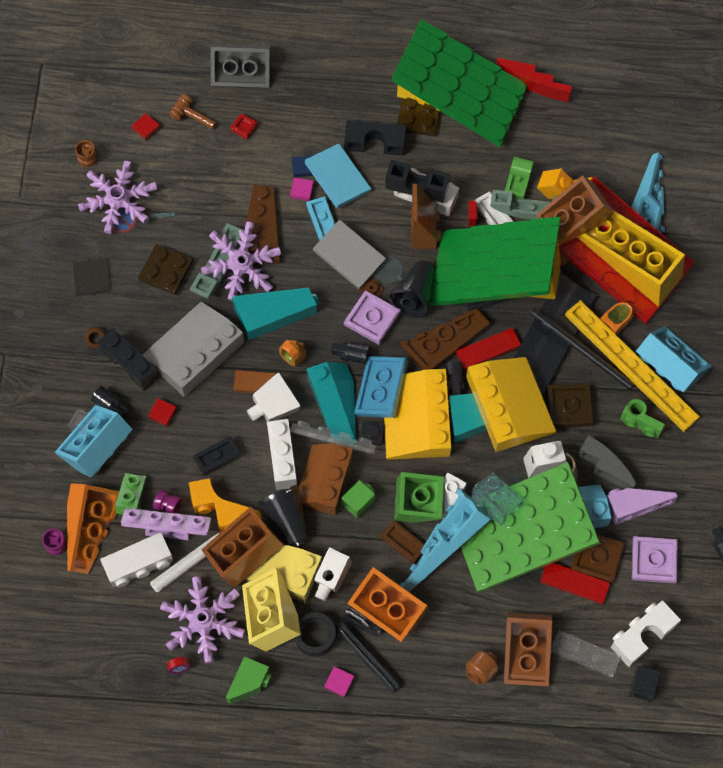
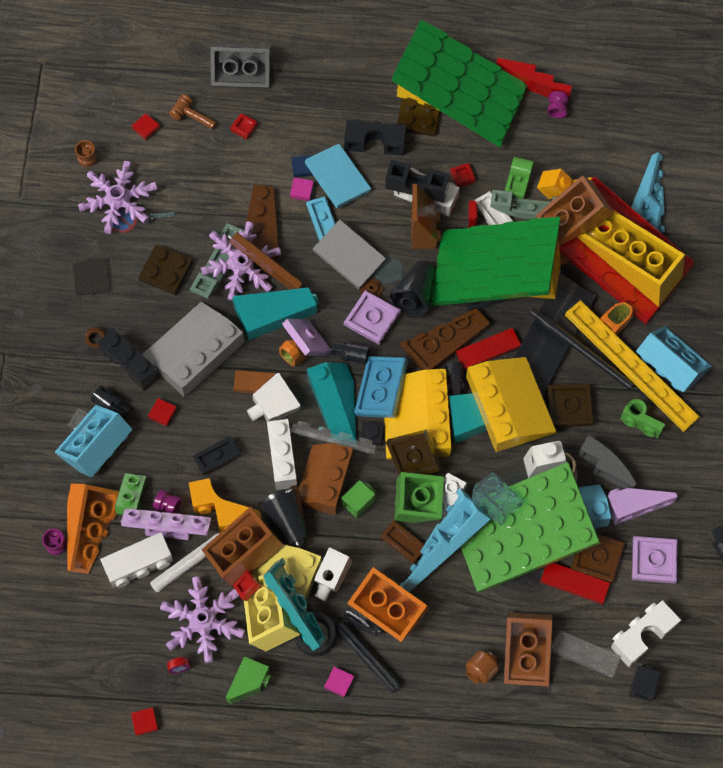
none -> red tile [131,707,159,736]
none -> dark orange tile [228,233,302,290]
none -> red tile [233,570,261,602]
none -> teal wing [263,558,326,651]
none -> lavender plate [282,319,331,356]
none -> dark brown plate [386,429,442,475]
none -> red tile [450,163,476,188]
none -> magenta wheel [547,91,569,118]

